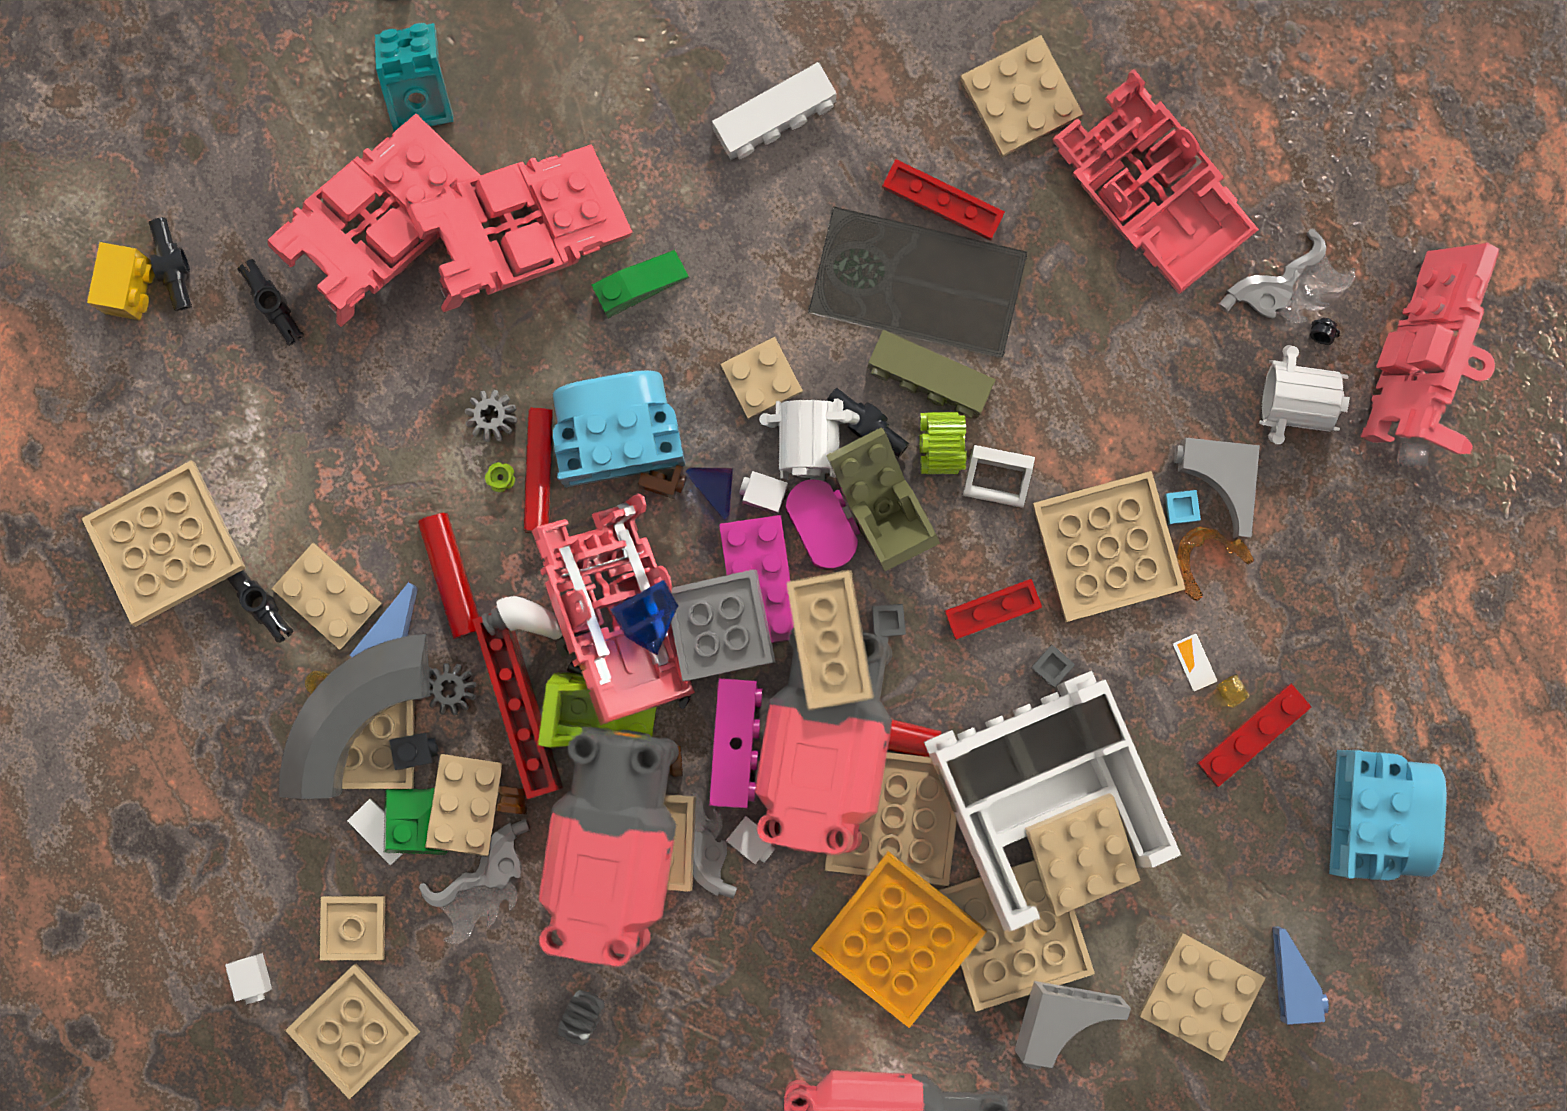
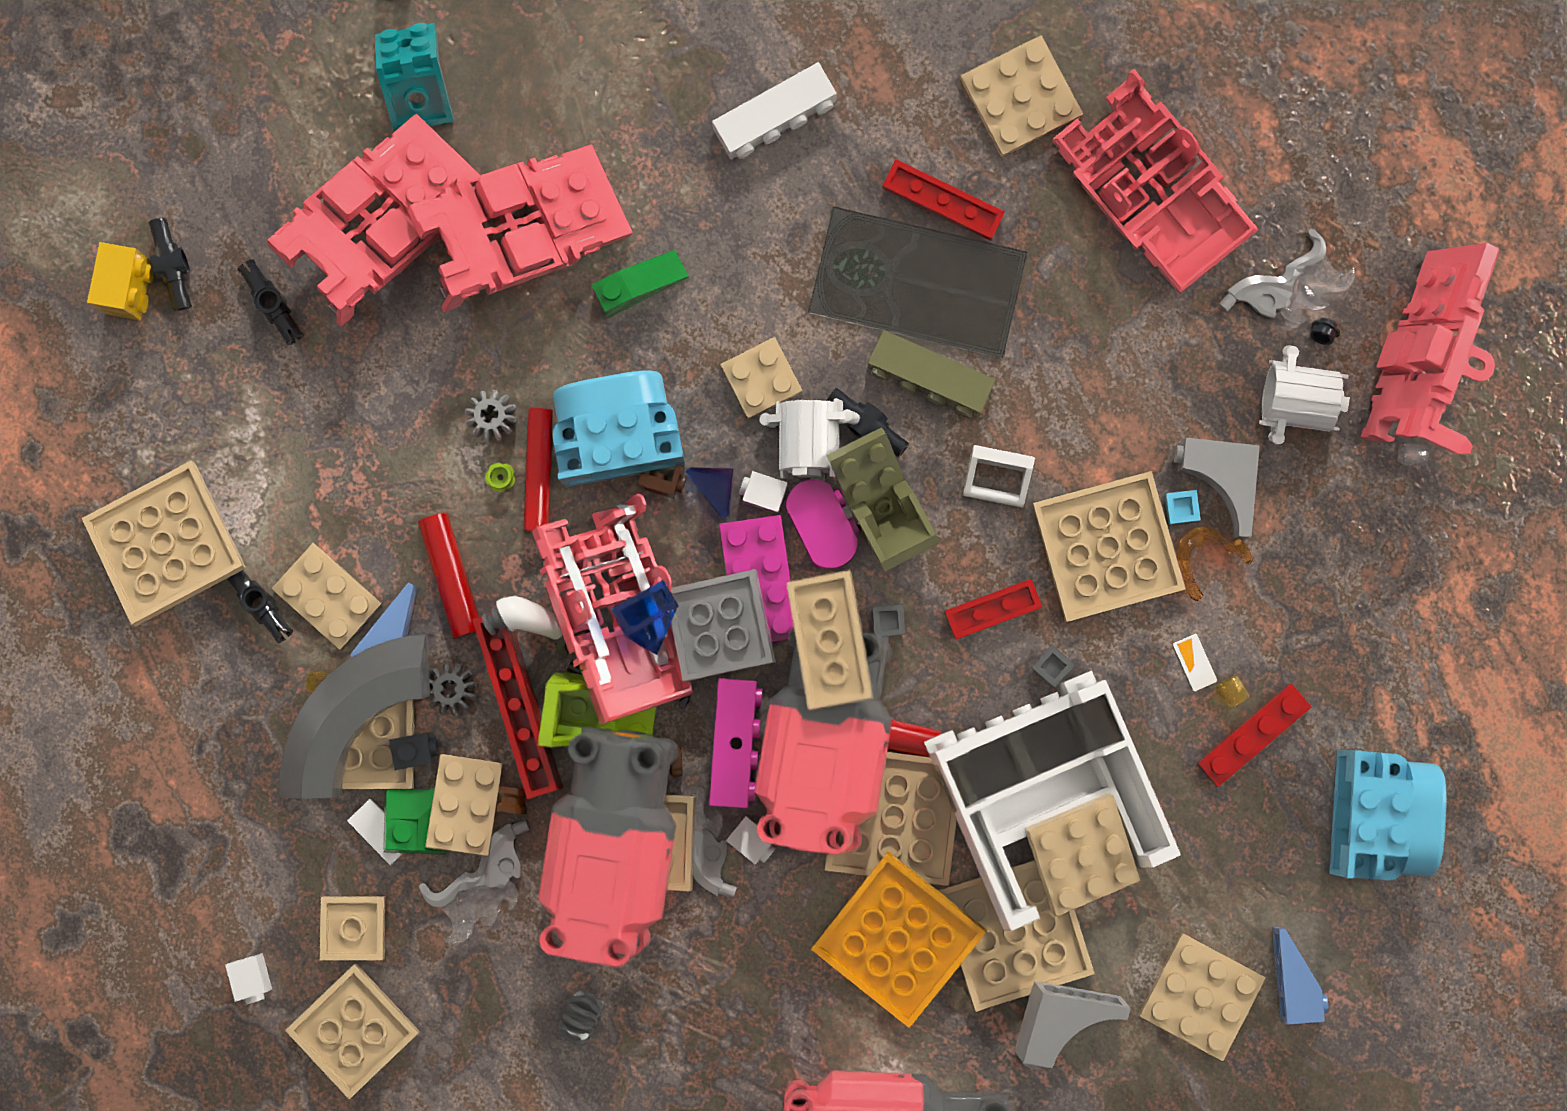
lime brick [919,412,966,474] -> none

